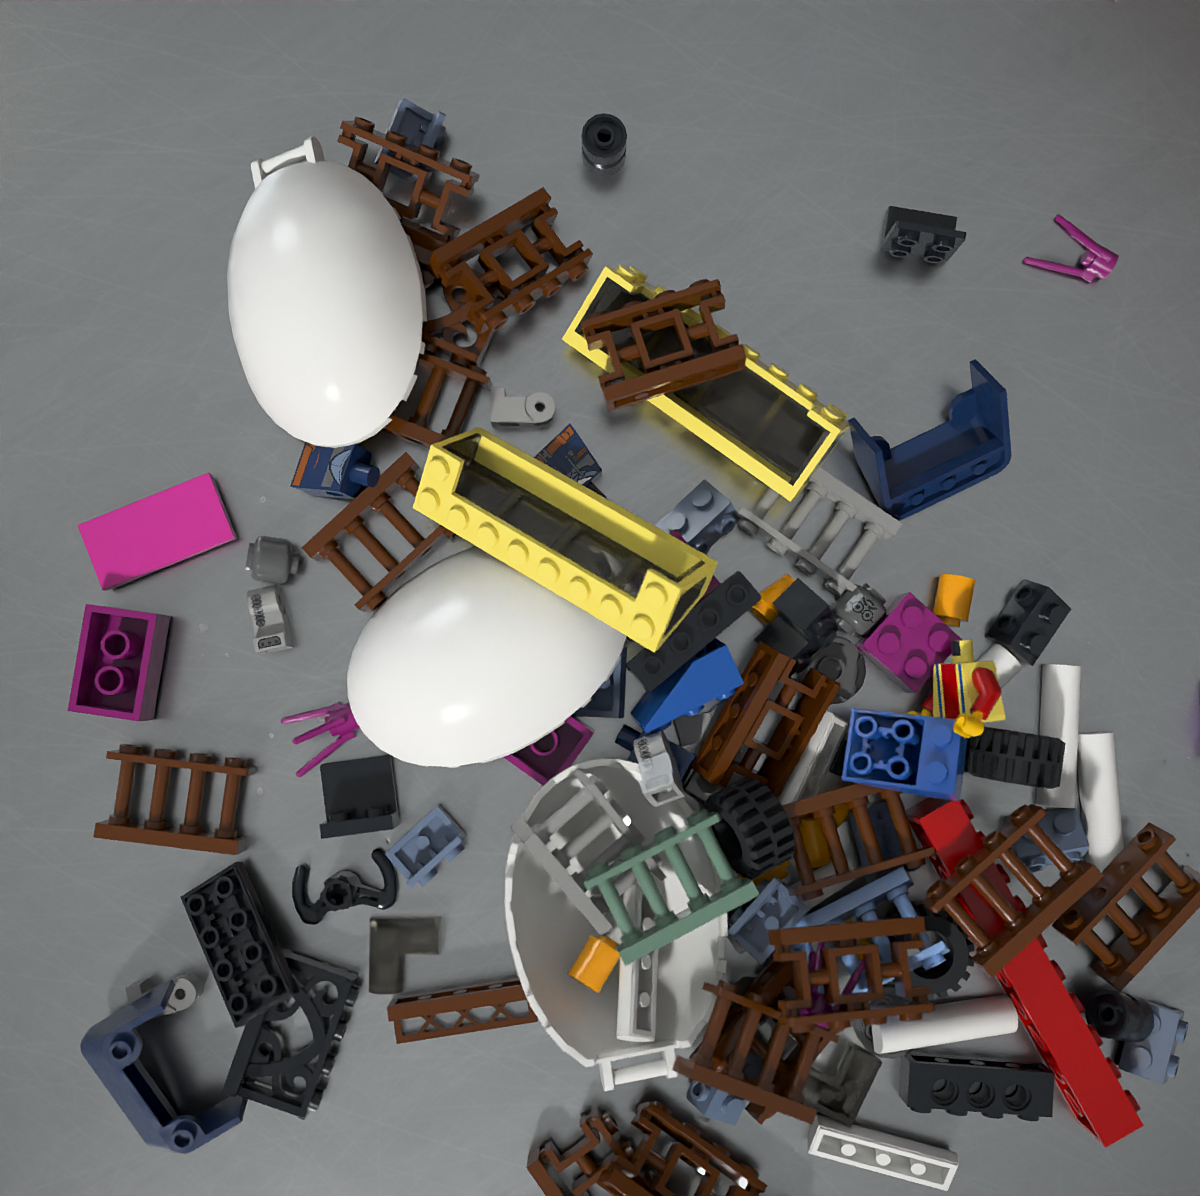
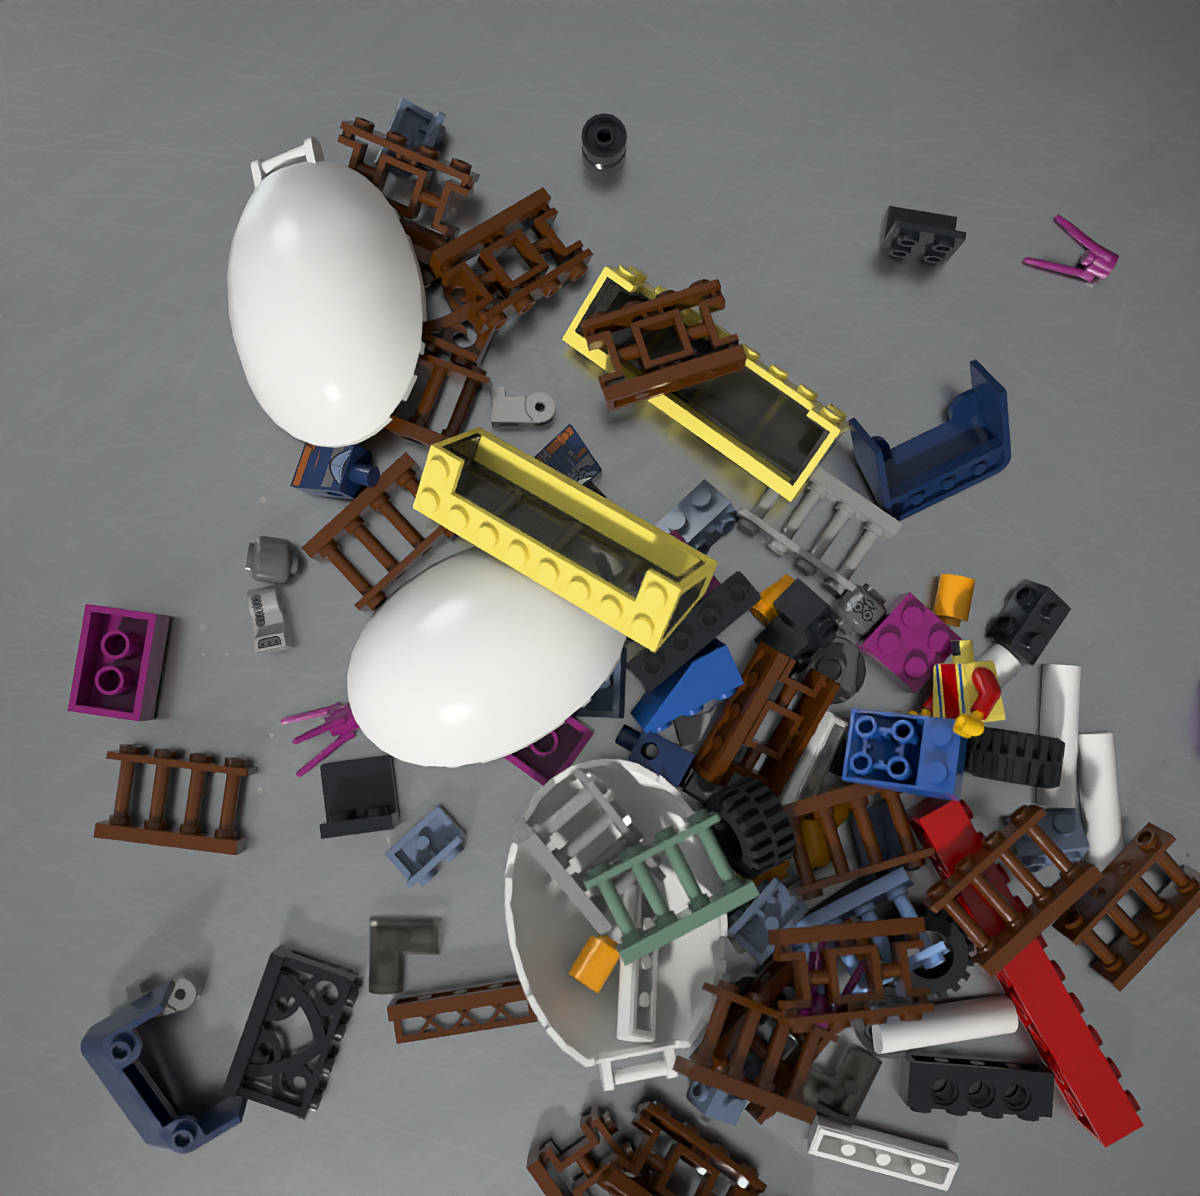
dark pink tile [77,472,237,591] -> none
black tile [180,862,300,1028] -> none
black piece [292,849,398,925] -> none
light grey leg [634,730,685,807] -> none
black wheel [1085,990,1154,1043] -> none
sand blue bracket [1118,1000,1189,1085] -> none

